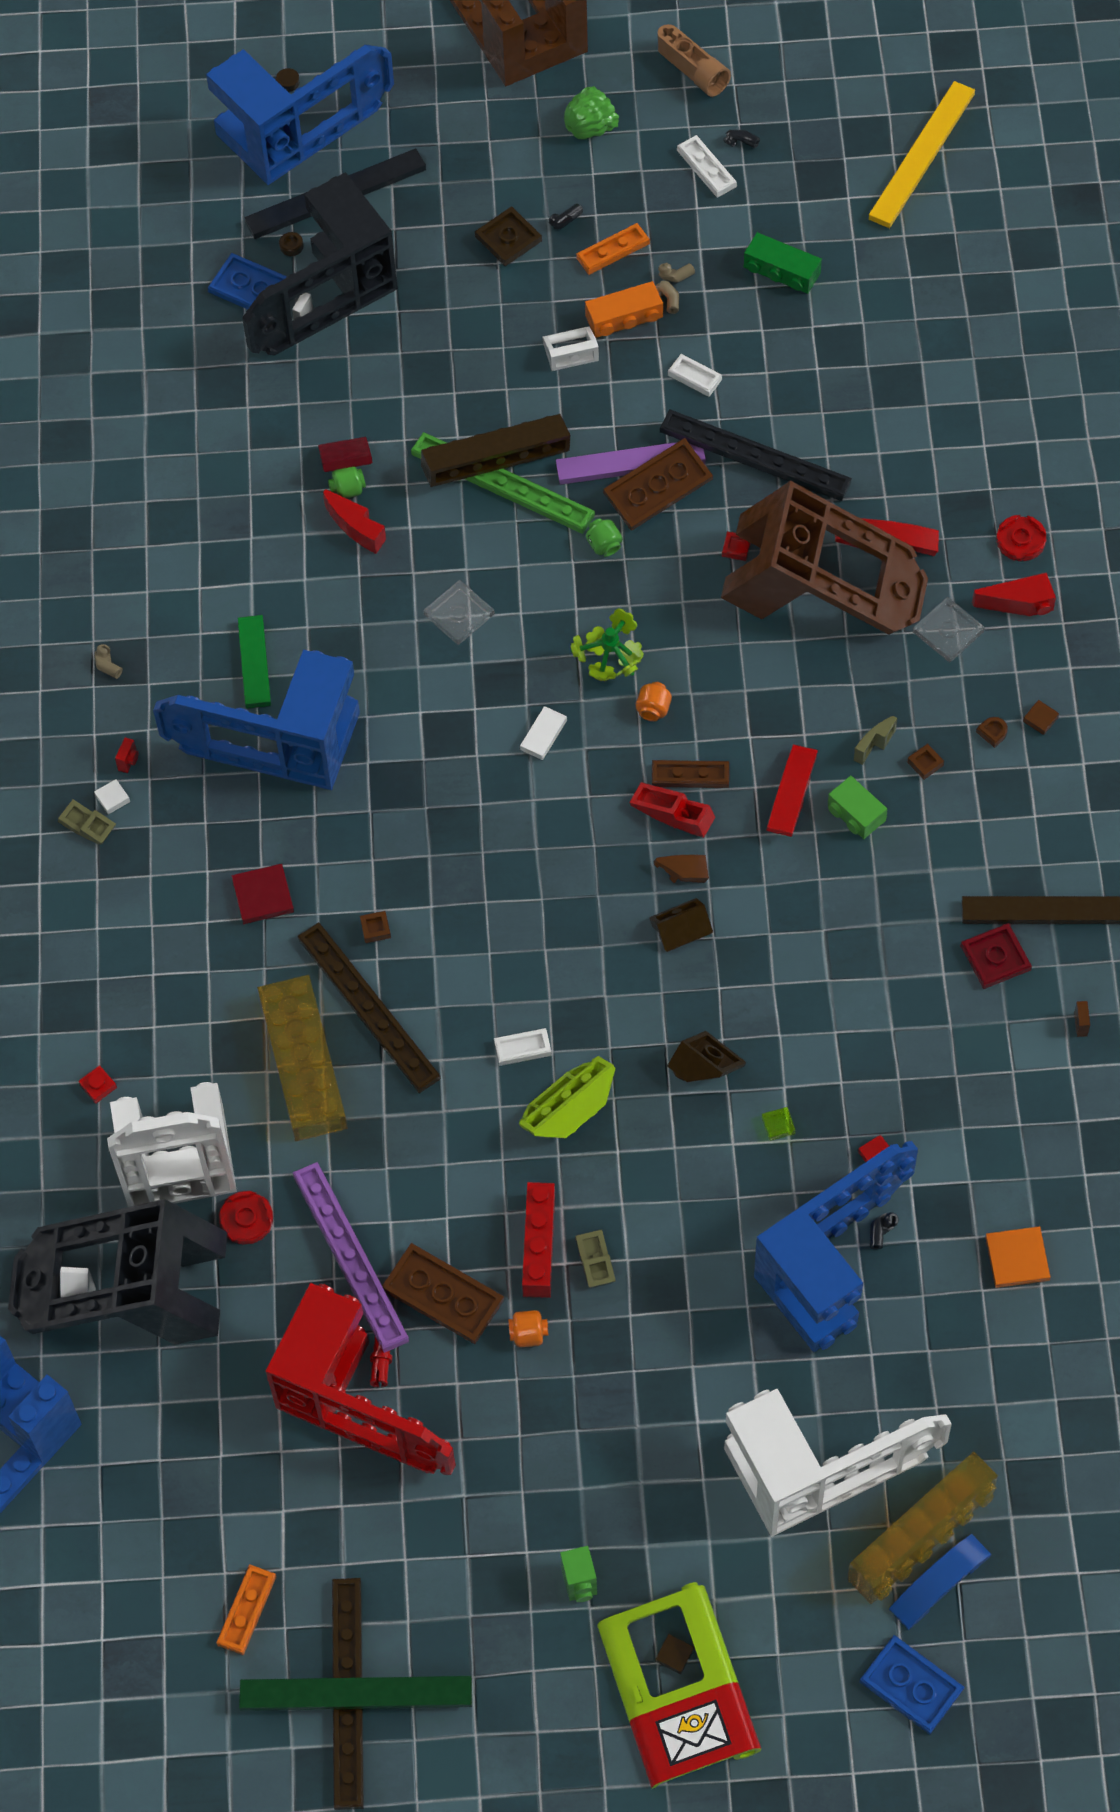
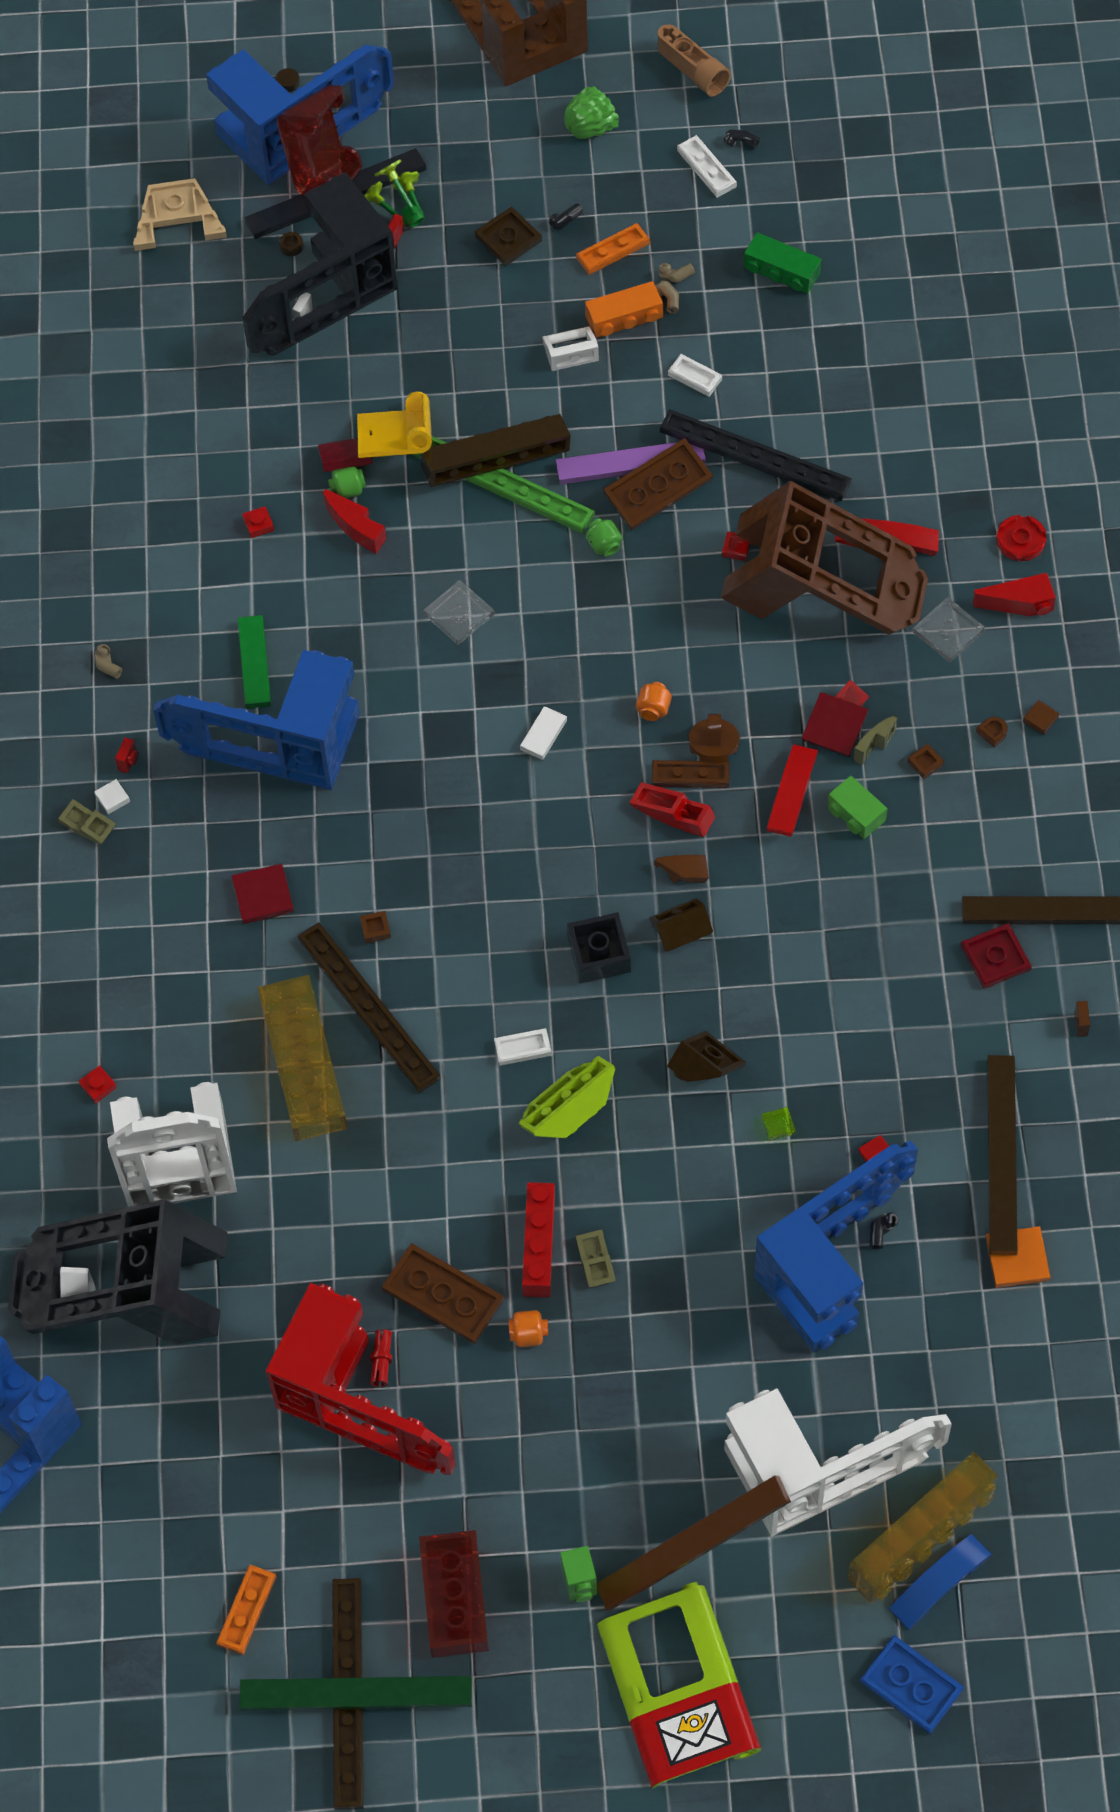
blue tile [208,253,287,309] -> none
red tile [219,1191,273,1245] -> none
medium lavender tile [293,1162,409,1353] -> none
lime plant [571,608,644,681] -> none
dark brown tile [655,1634,694,1675] -> none
yellow tile [868,81,975,229] -> none
none -> tan wing [133,178,227,251]
none -> red plate [242,506,274,538]
none -> clear red windscreen [277,85,363,195]
none -> yellow door [357,392,432,458]
none -> plant [364,159,425,229]
none -> red tile [388,214,404,249]
none -> clear red brick [419,1530,489,1658]
none -> black brick [567,912,631,983]
none -> reddish brown tile [597,1475,791,1610]
none -> reddish brown tile [688,714,740,763]
none -> dark red tile [802,692,868,758]
none -> red plate [835,680,870,706]
none -> dark brown tile [987,1055,1018,1256]

